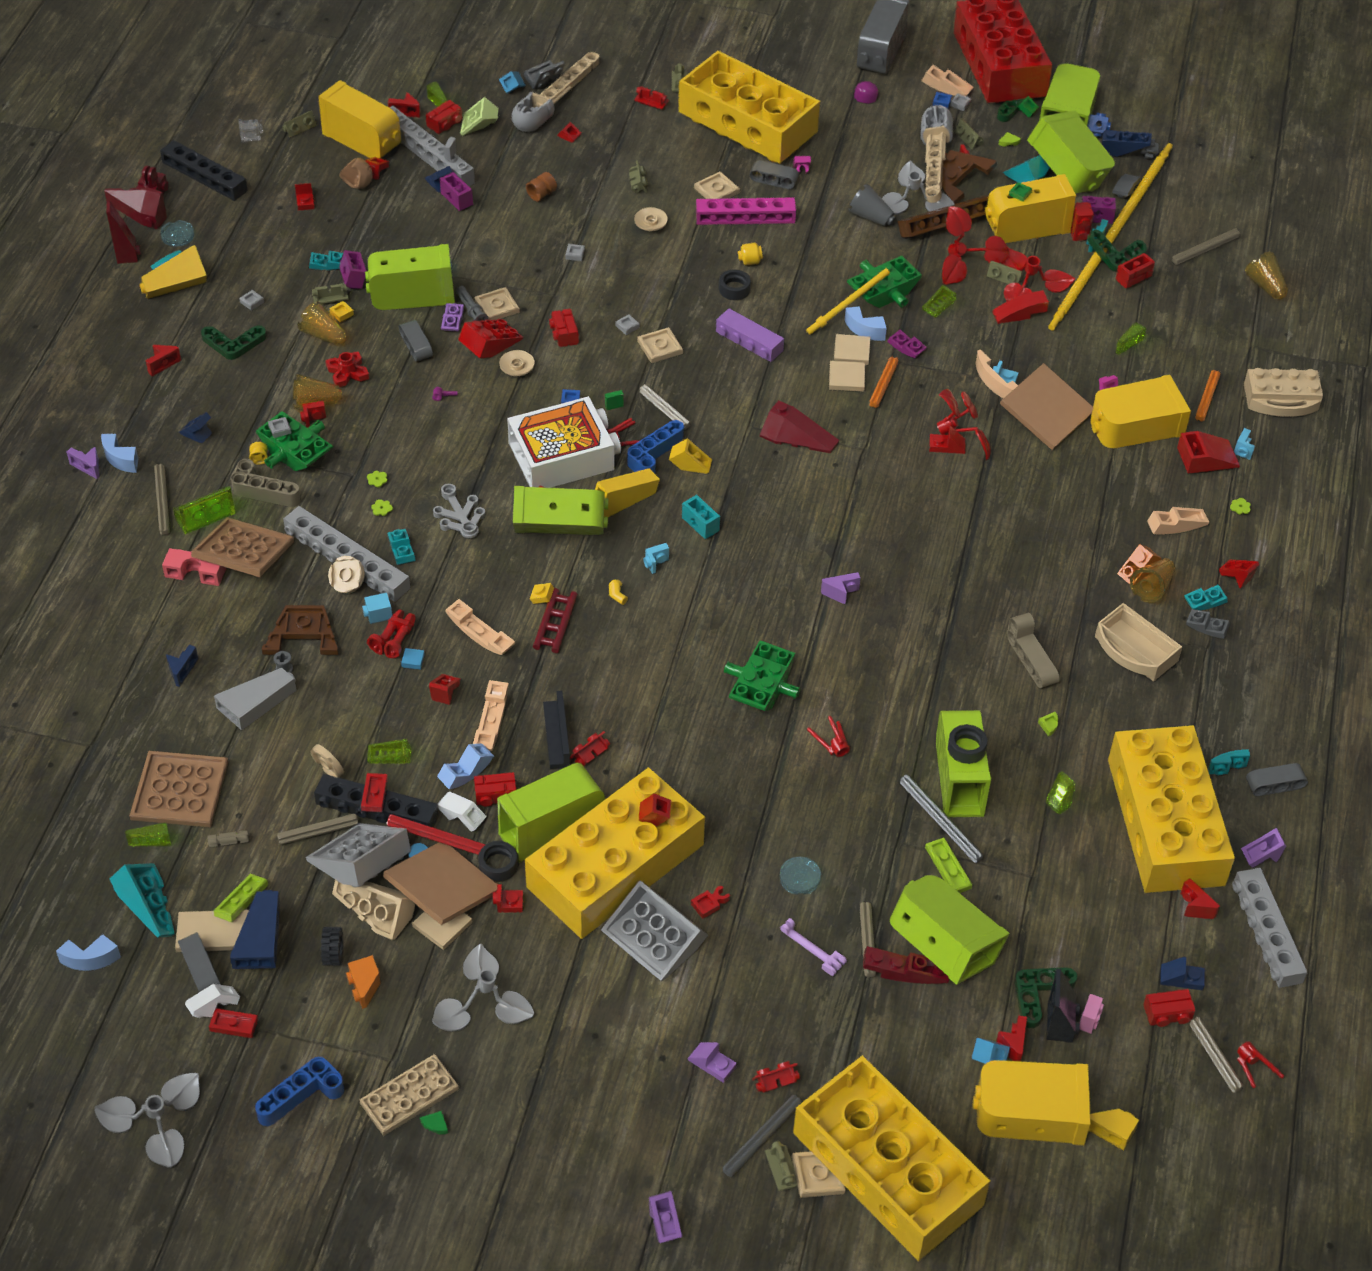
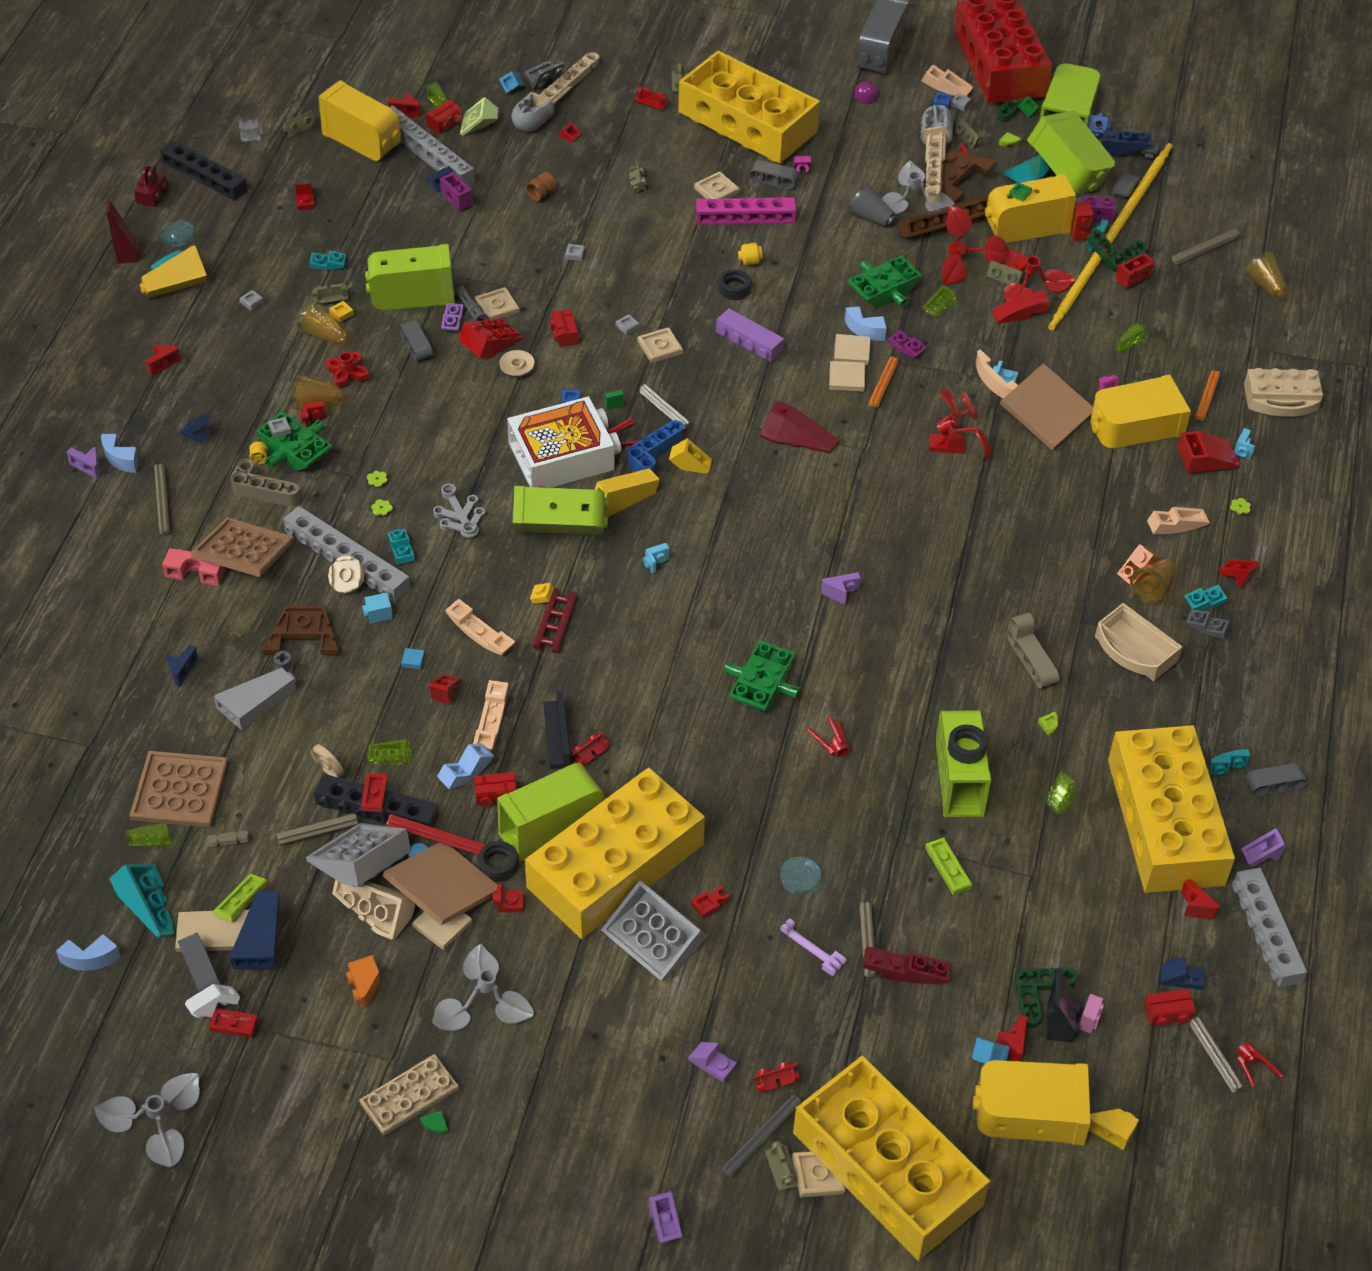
dark red wedge [104,188,167,230] -> none
clear neon green slope [173,486,236,534] -> none
dark green beam [201,325,267,360] -> none
blue beam [255,1057,344,1126] -> none
black tyre [321,927,344,965] -> none
medium nougat piece [339,158,372,189] -> none
magenta brick [339,250,366,289] -> none
red bracket [365,157,389,180] -> none
red piece [367,609,416,658] -> none
magenta hand [432,387,457,401] -> none
white slope [438,792,486,831] -> none
light grey tile [444,137,456,161] -> none
yellow arm [609,580,628,605] -> none
tan dish [634,208,667,231] -> none
red brick [639,793,671,827] -> none
teal brick [682,495,720,539] -> none
yellow bar [806,268,890,335] -> none
lime piece [890,875,1010,985] -> none
axle [900,774,983,863] -> none

